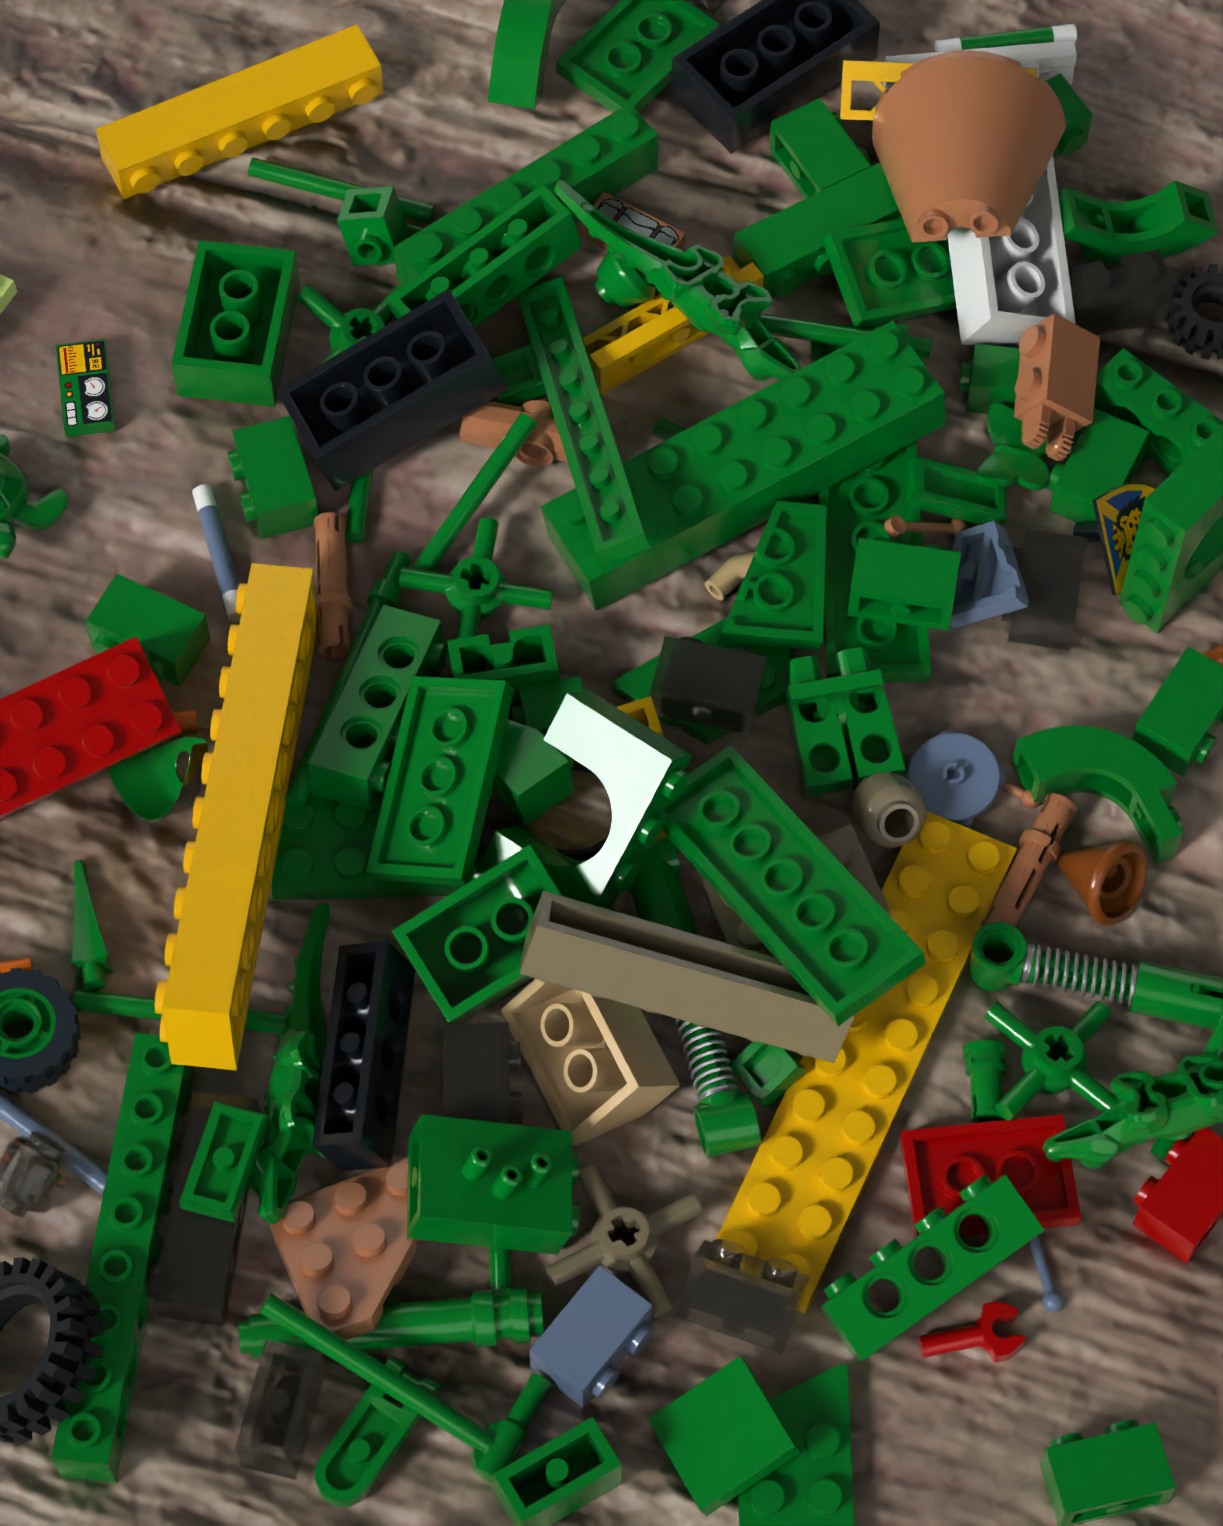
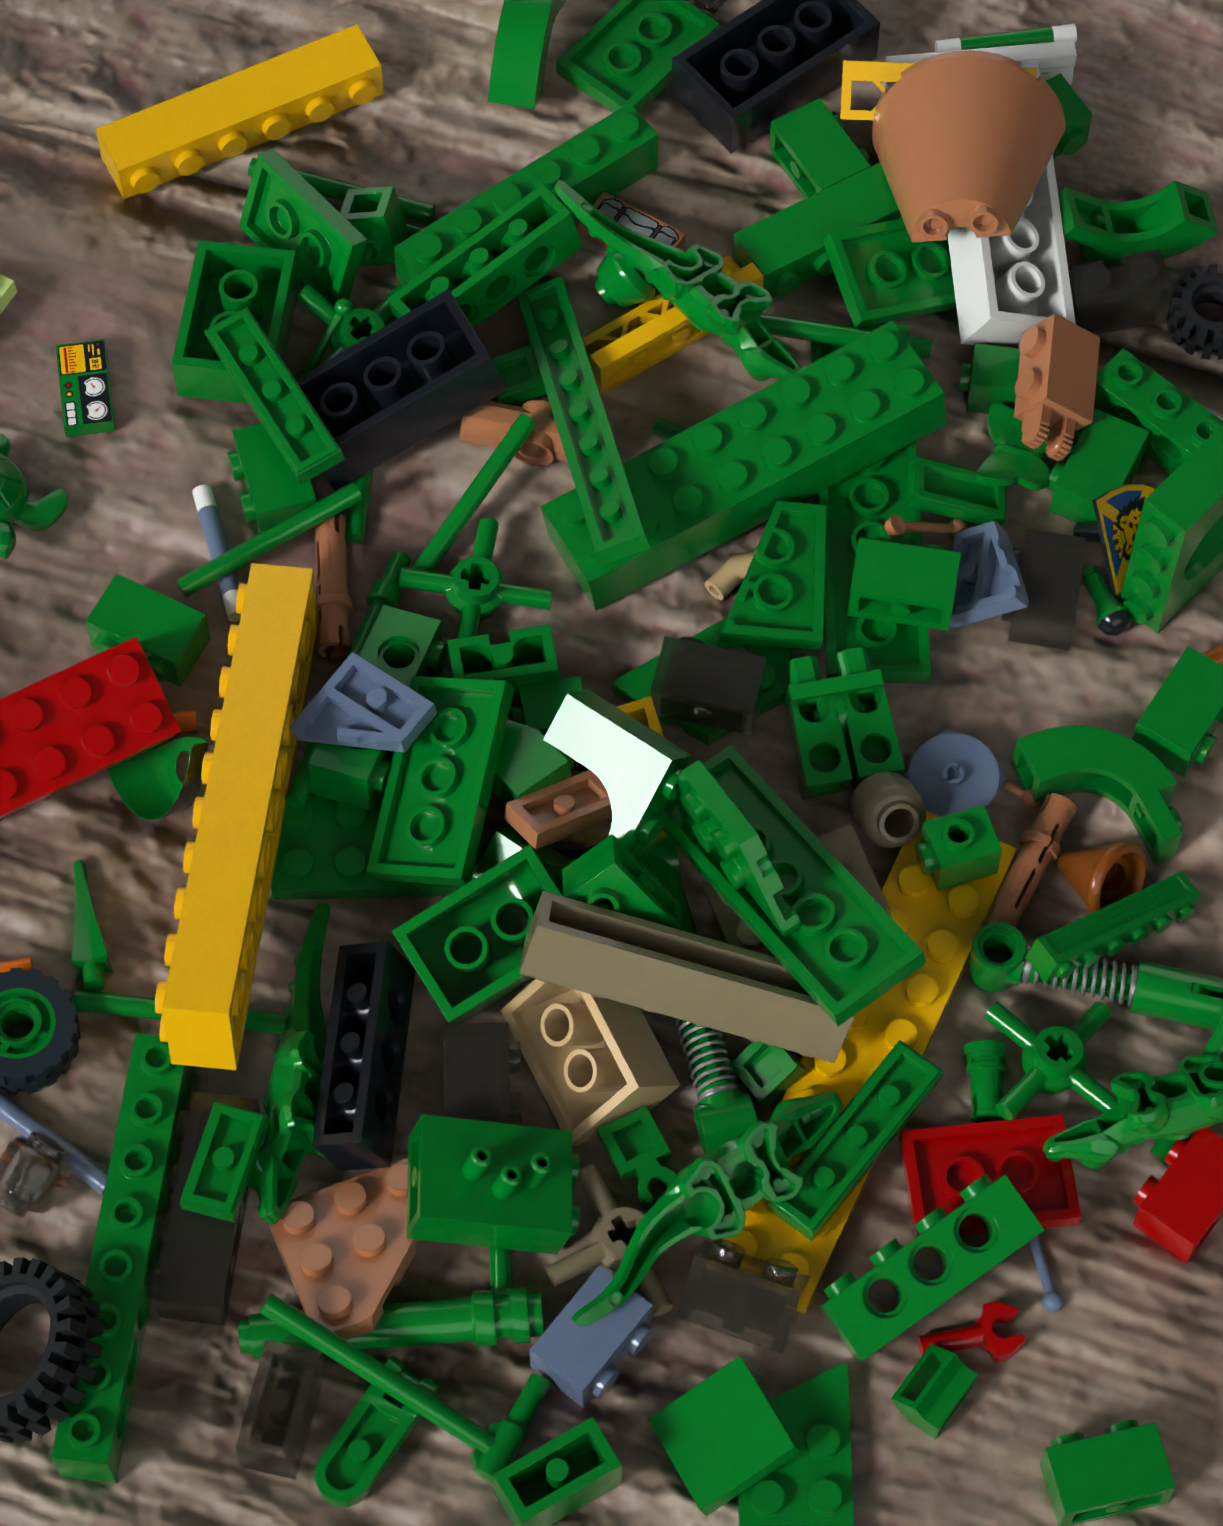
none -> green bar [176,482,363,598]
none -> green tile [204,307,345,484]
none -> green plate [239,148,367,305]
none -> sand blue wing [289,652,437,753]
none -> green hinge [294,298,354,379]
none -> nougat plate [504,770,612,850]
none -> green brick [562,834,684,931]
none -> green animal [571,1091,843,1326]
none -> green plate [597,1106,676,1211]
none -> green wing [676,760,802,937]
none -> green tile [768,1040,944,1241]
none -> green piece [891,1344,978,1440]
none -> green brick [915,805,1002,891]
none -> green piece [1025,871,1202,982]
none -> green piece [1082,566,1131,636]

